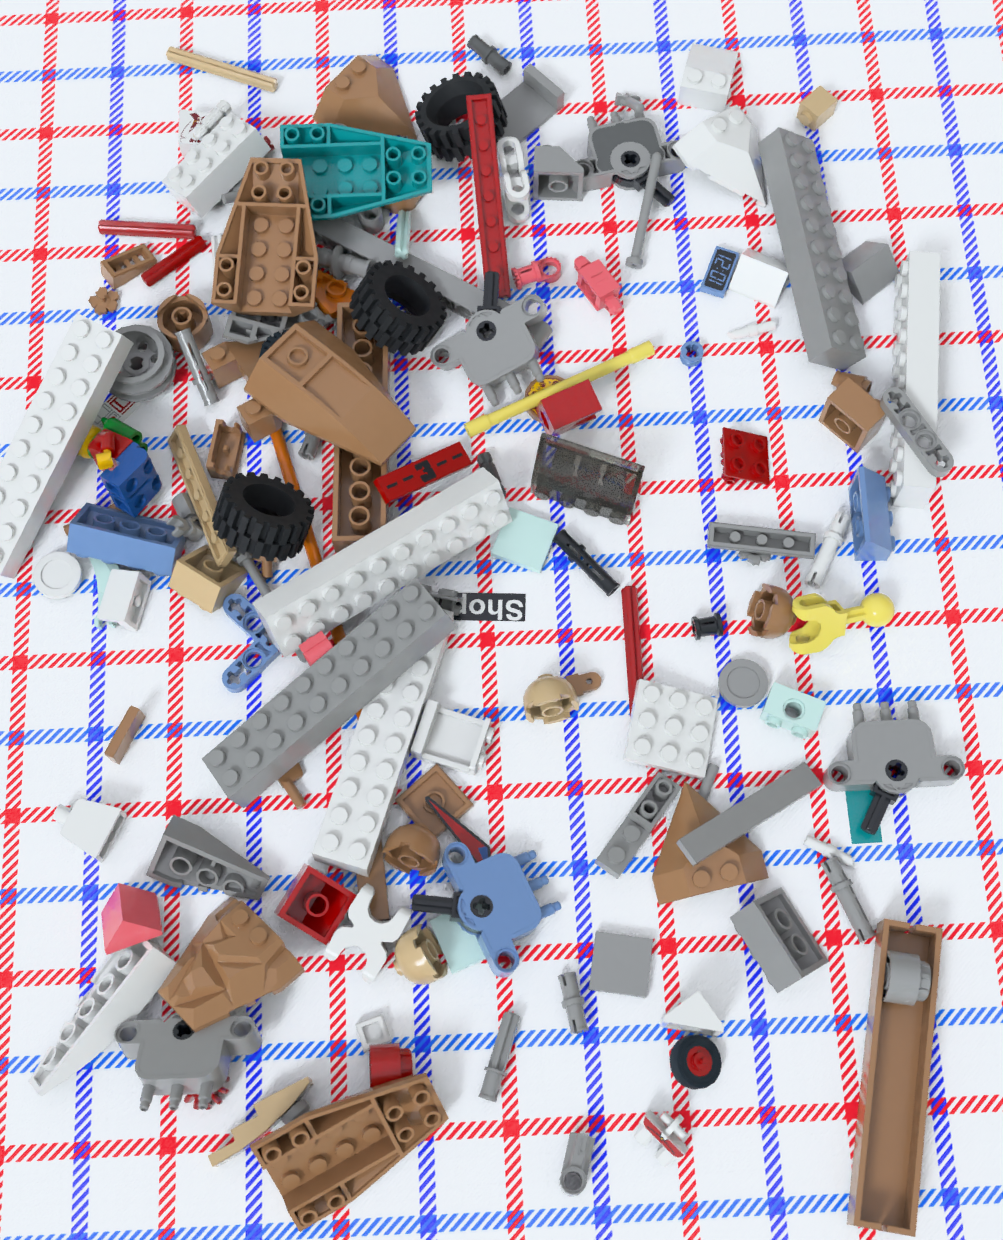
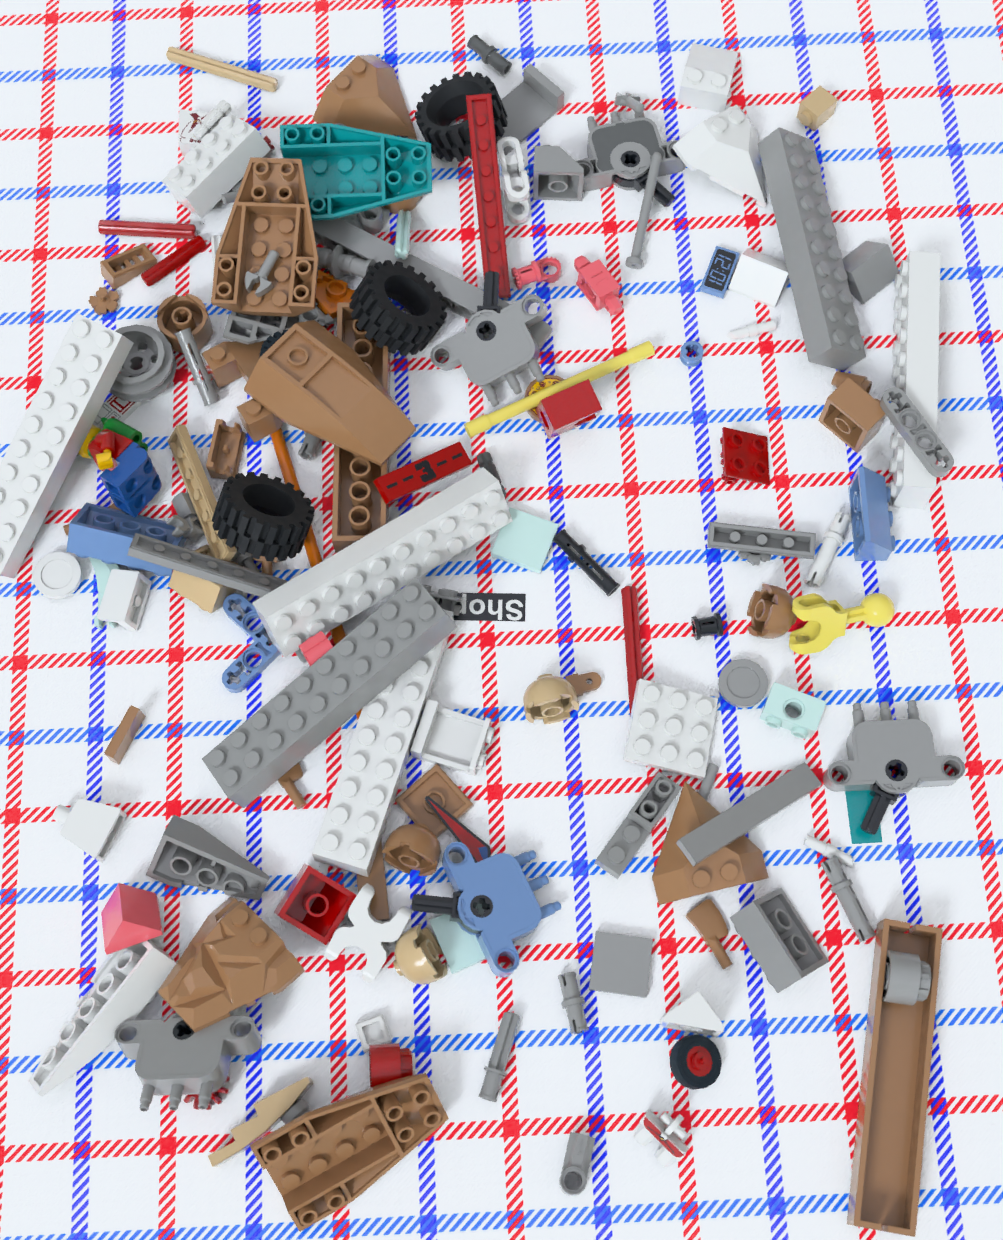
clear smoke slope [531,432,645,526] -> none
none -> light grey tile [127,533,288,597]
none -> light grey bar [245,250,279,297]
none -> medium nougat piece [686,899,733,970]

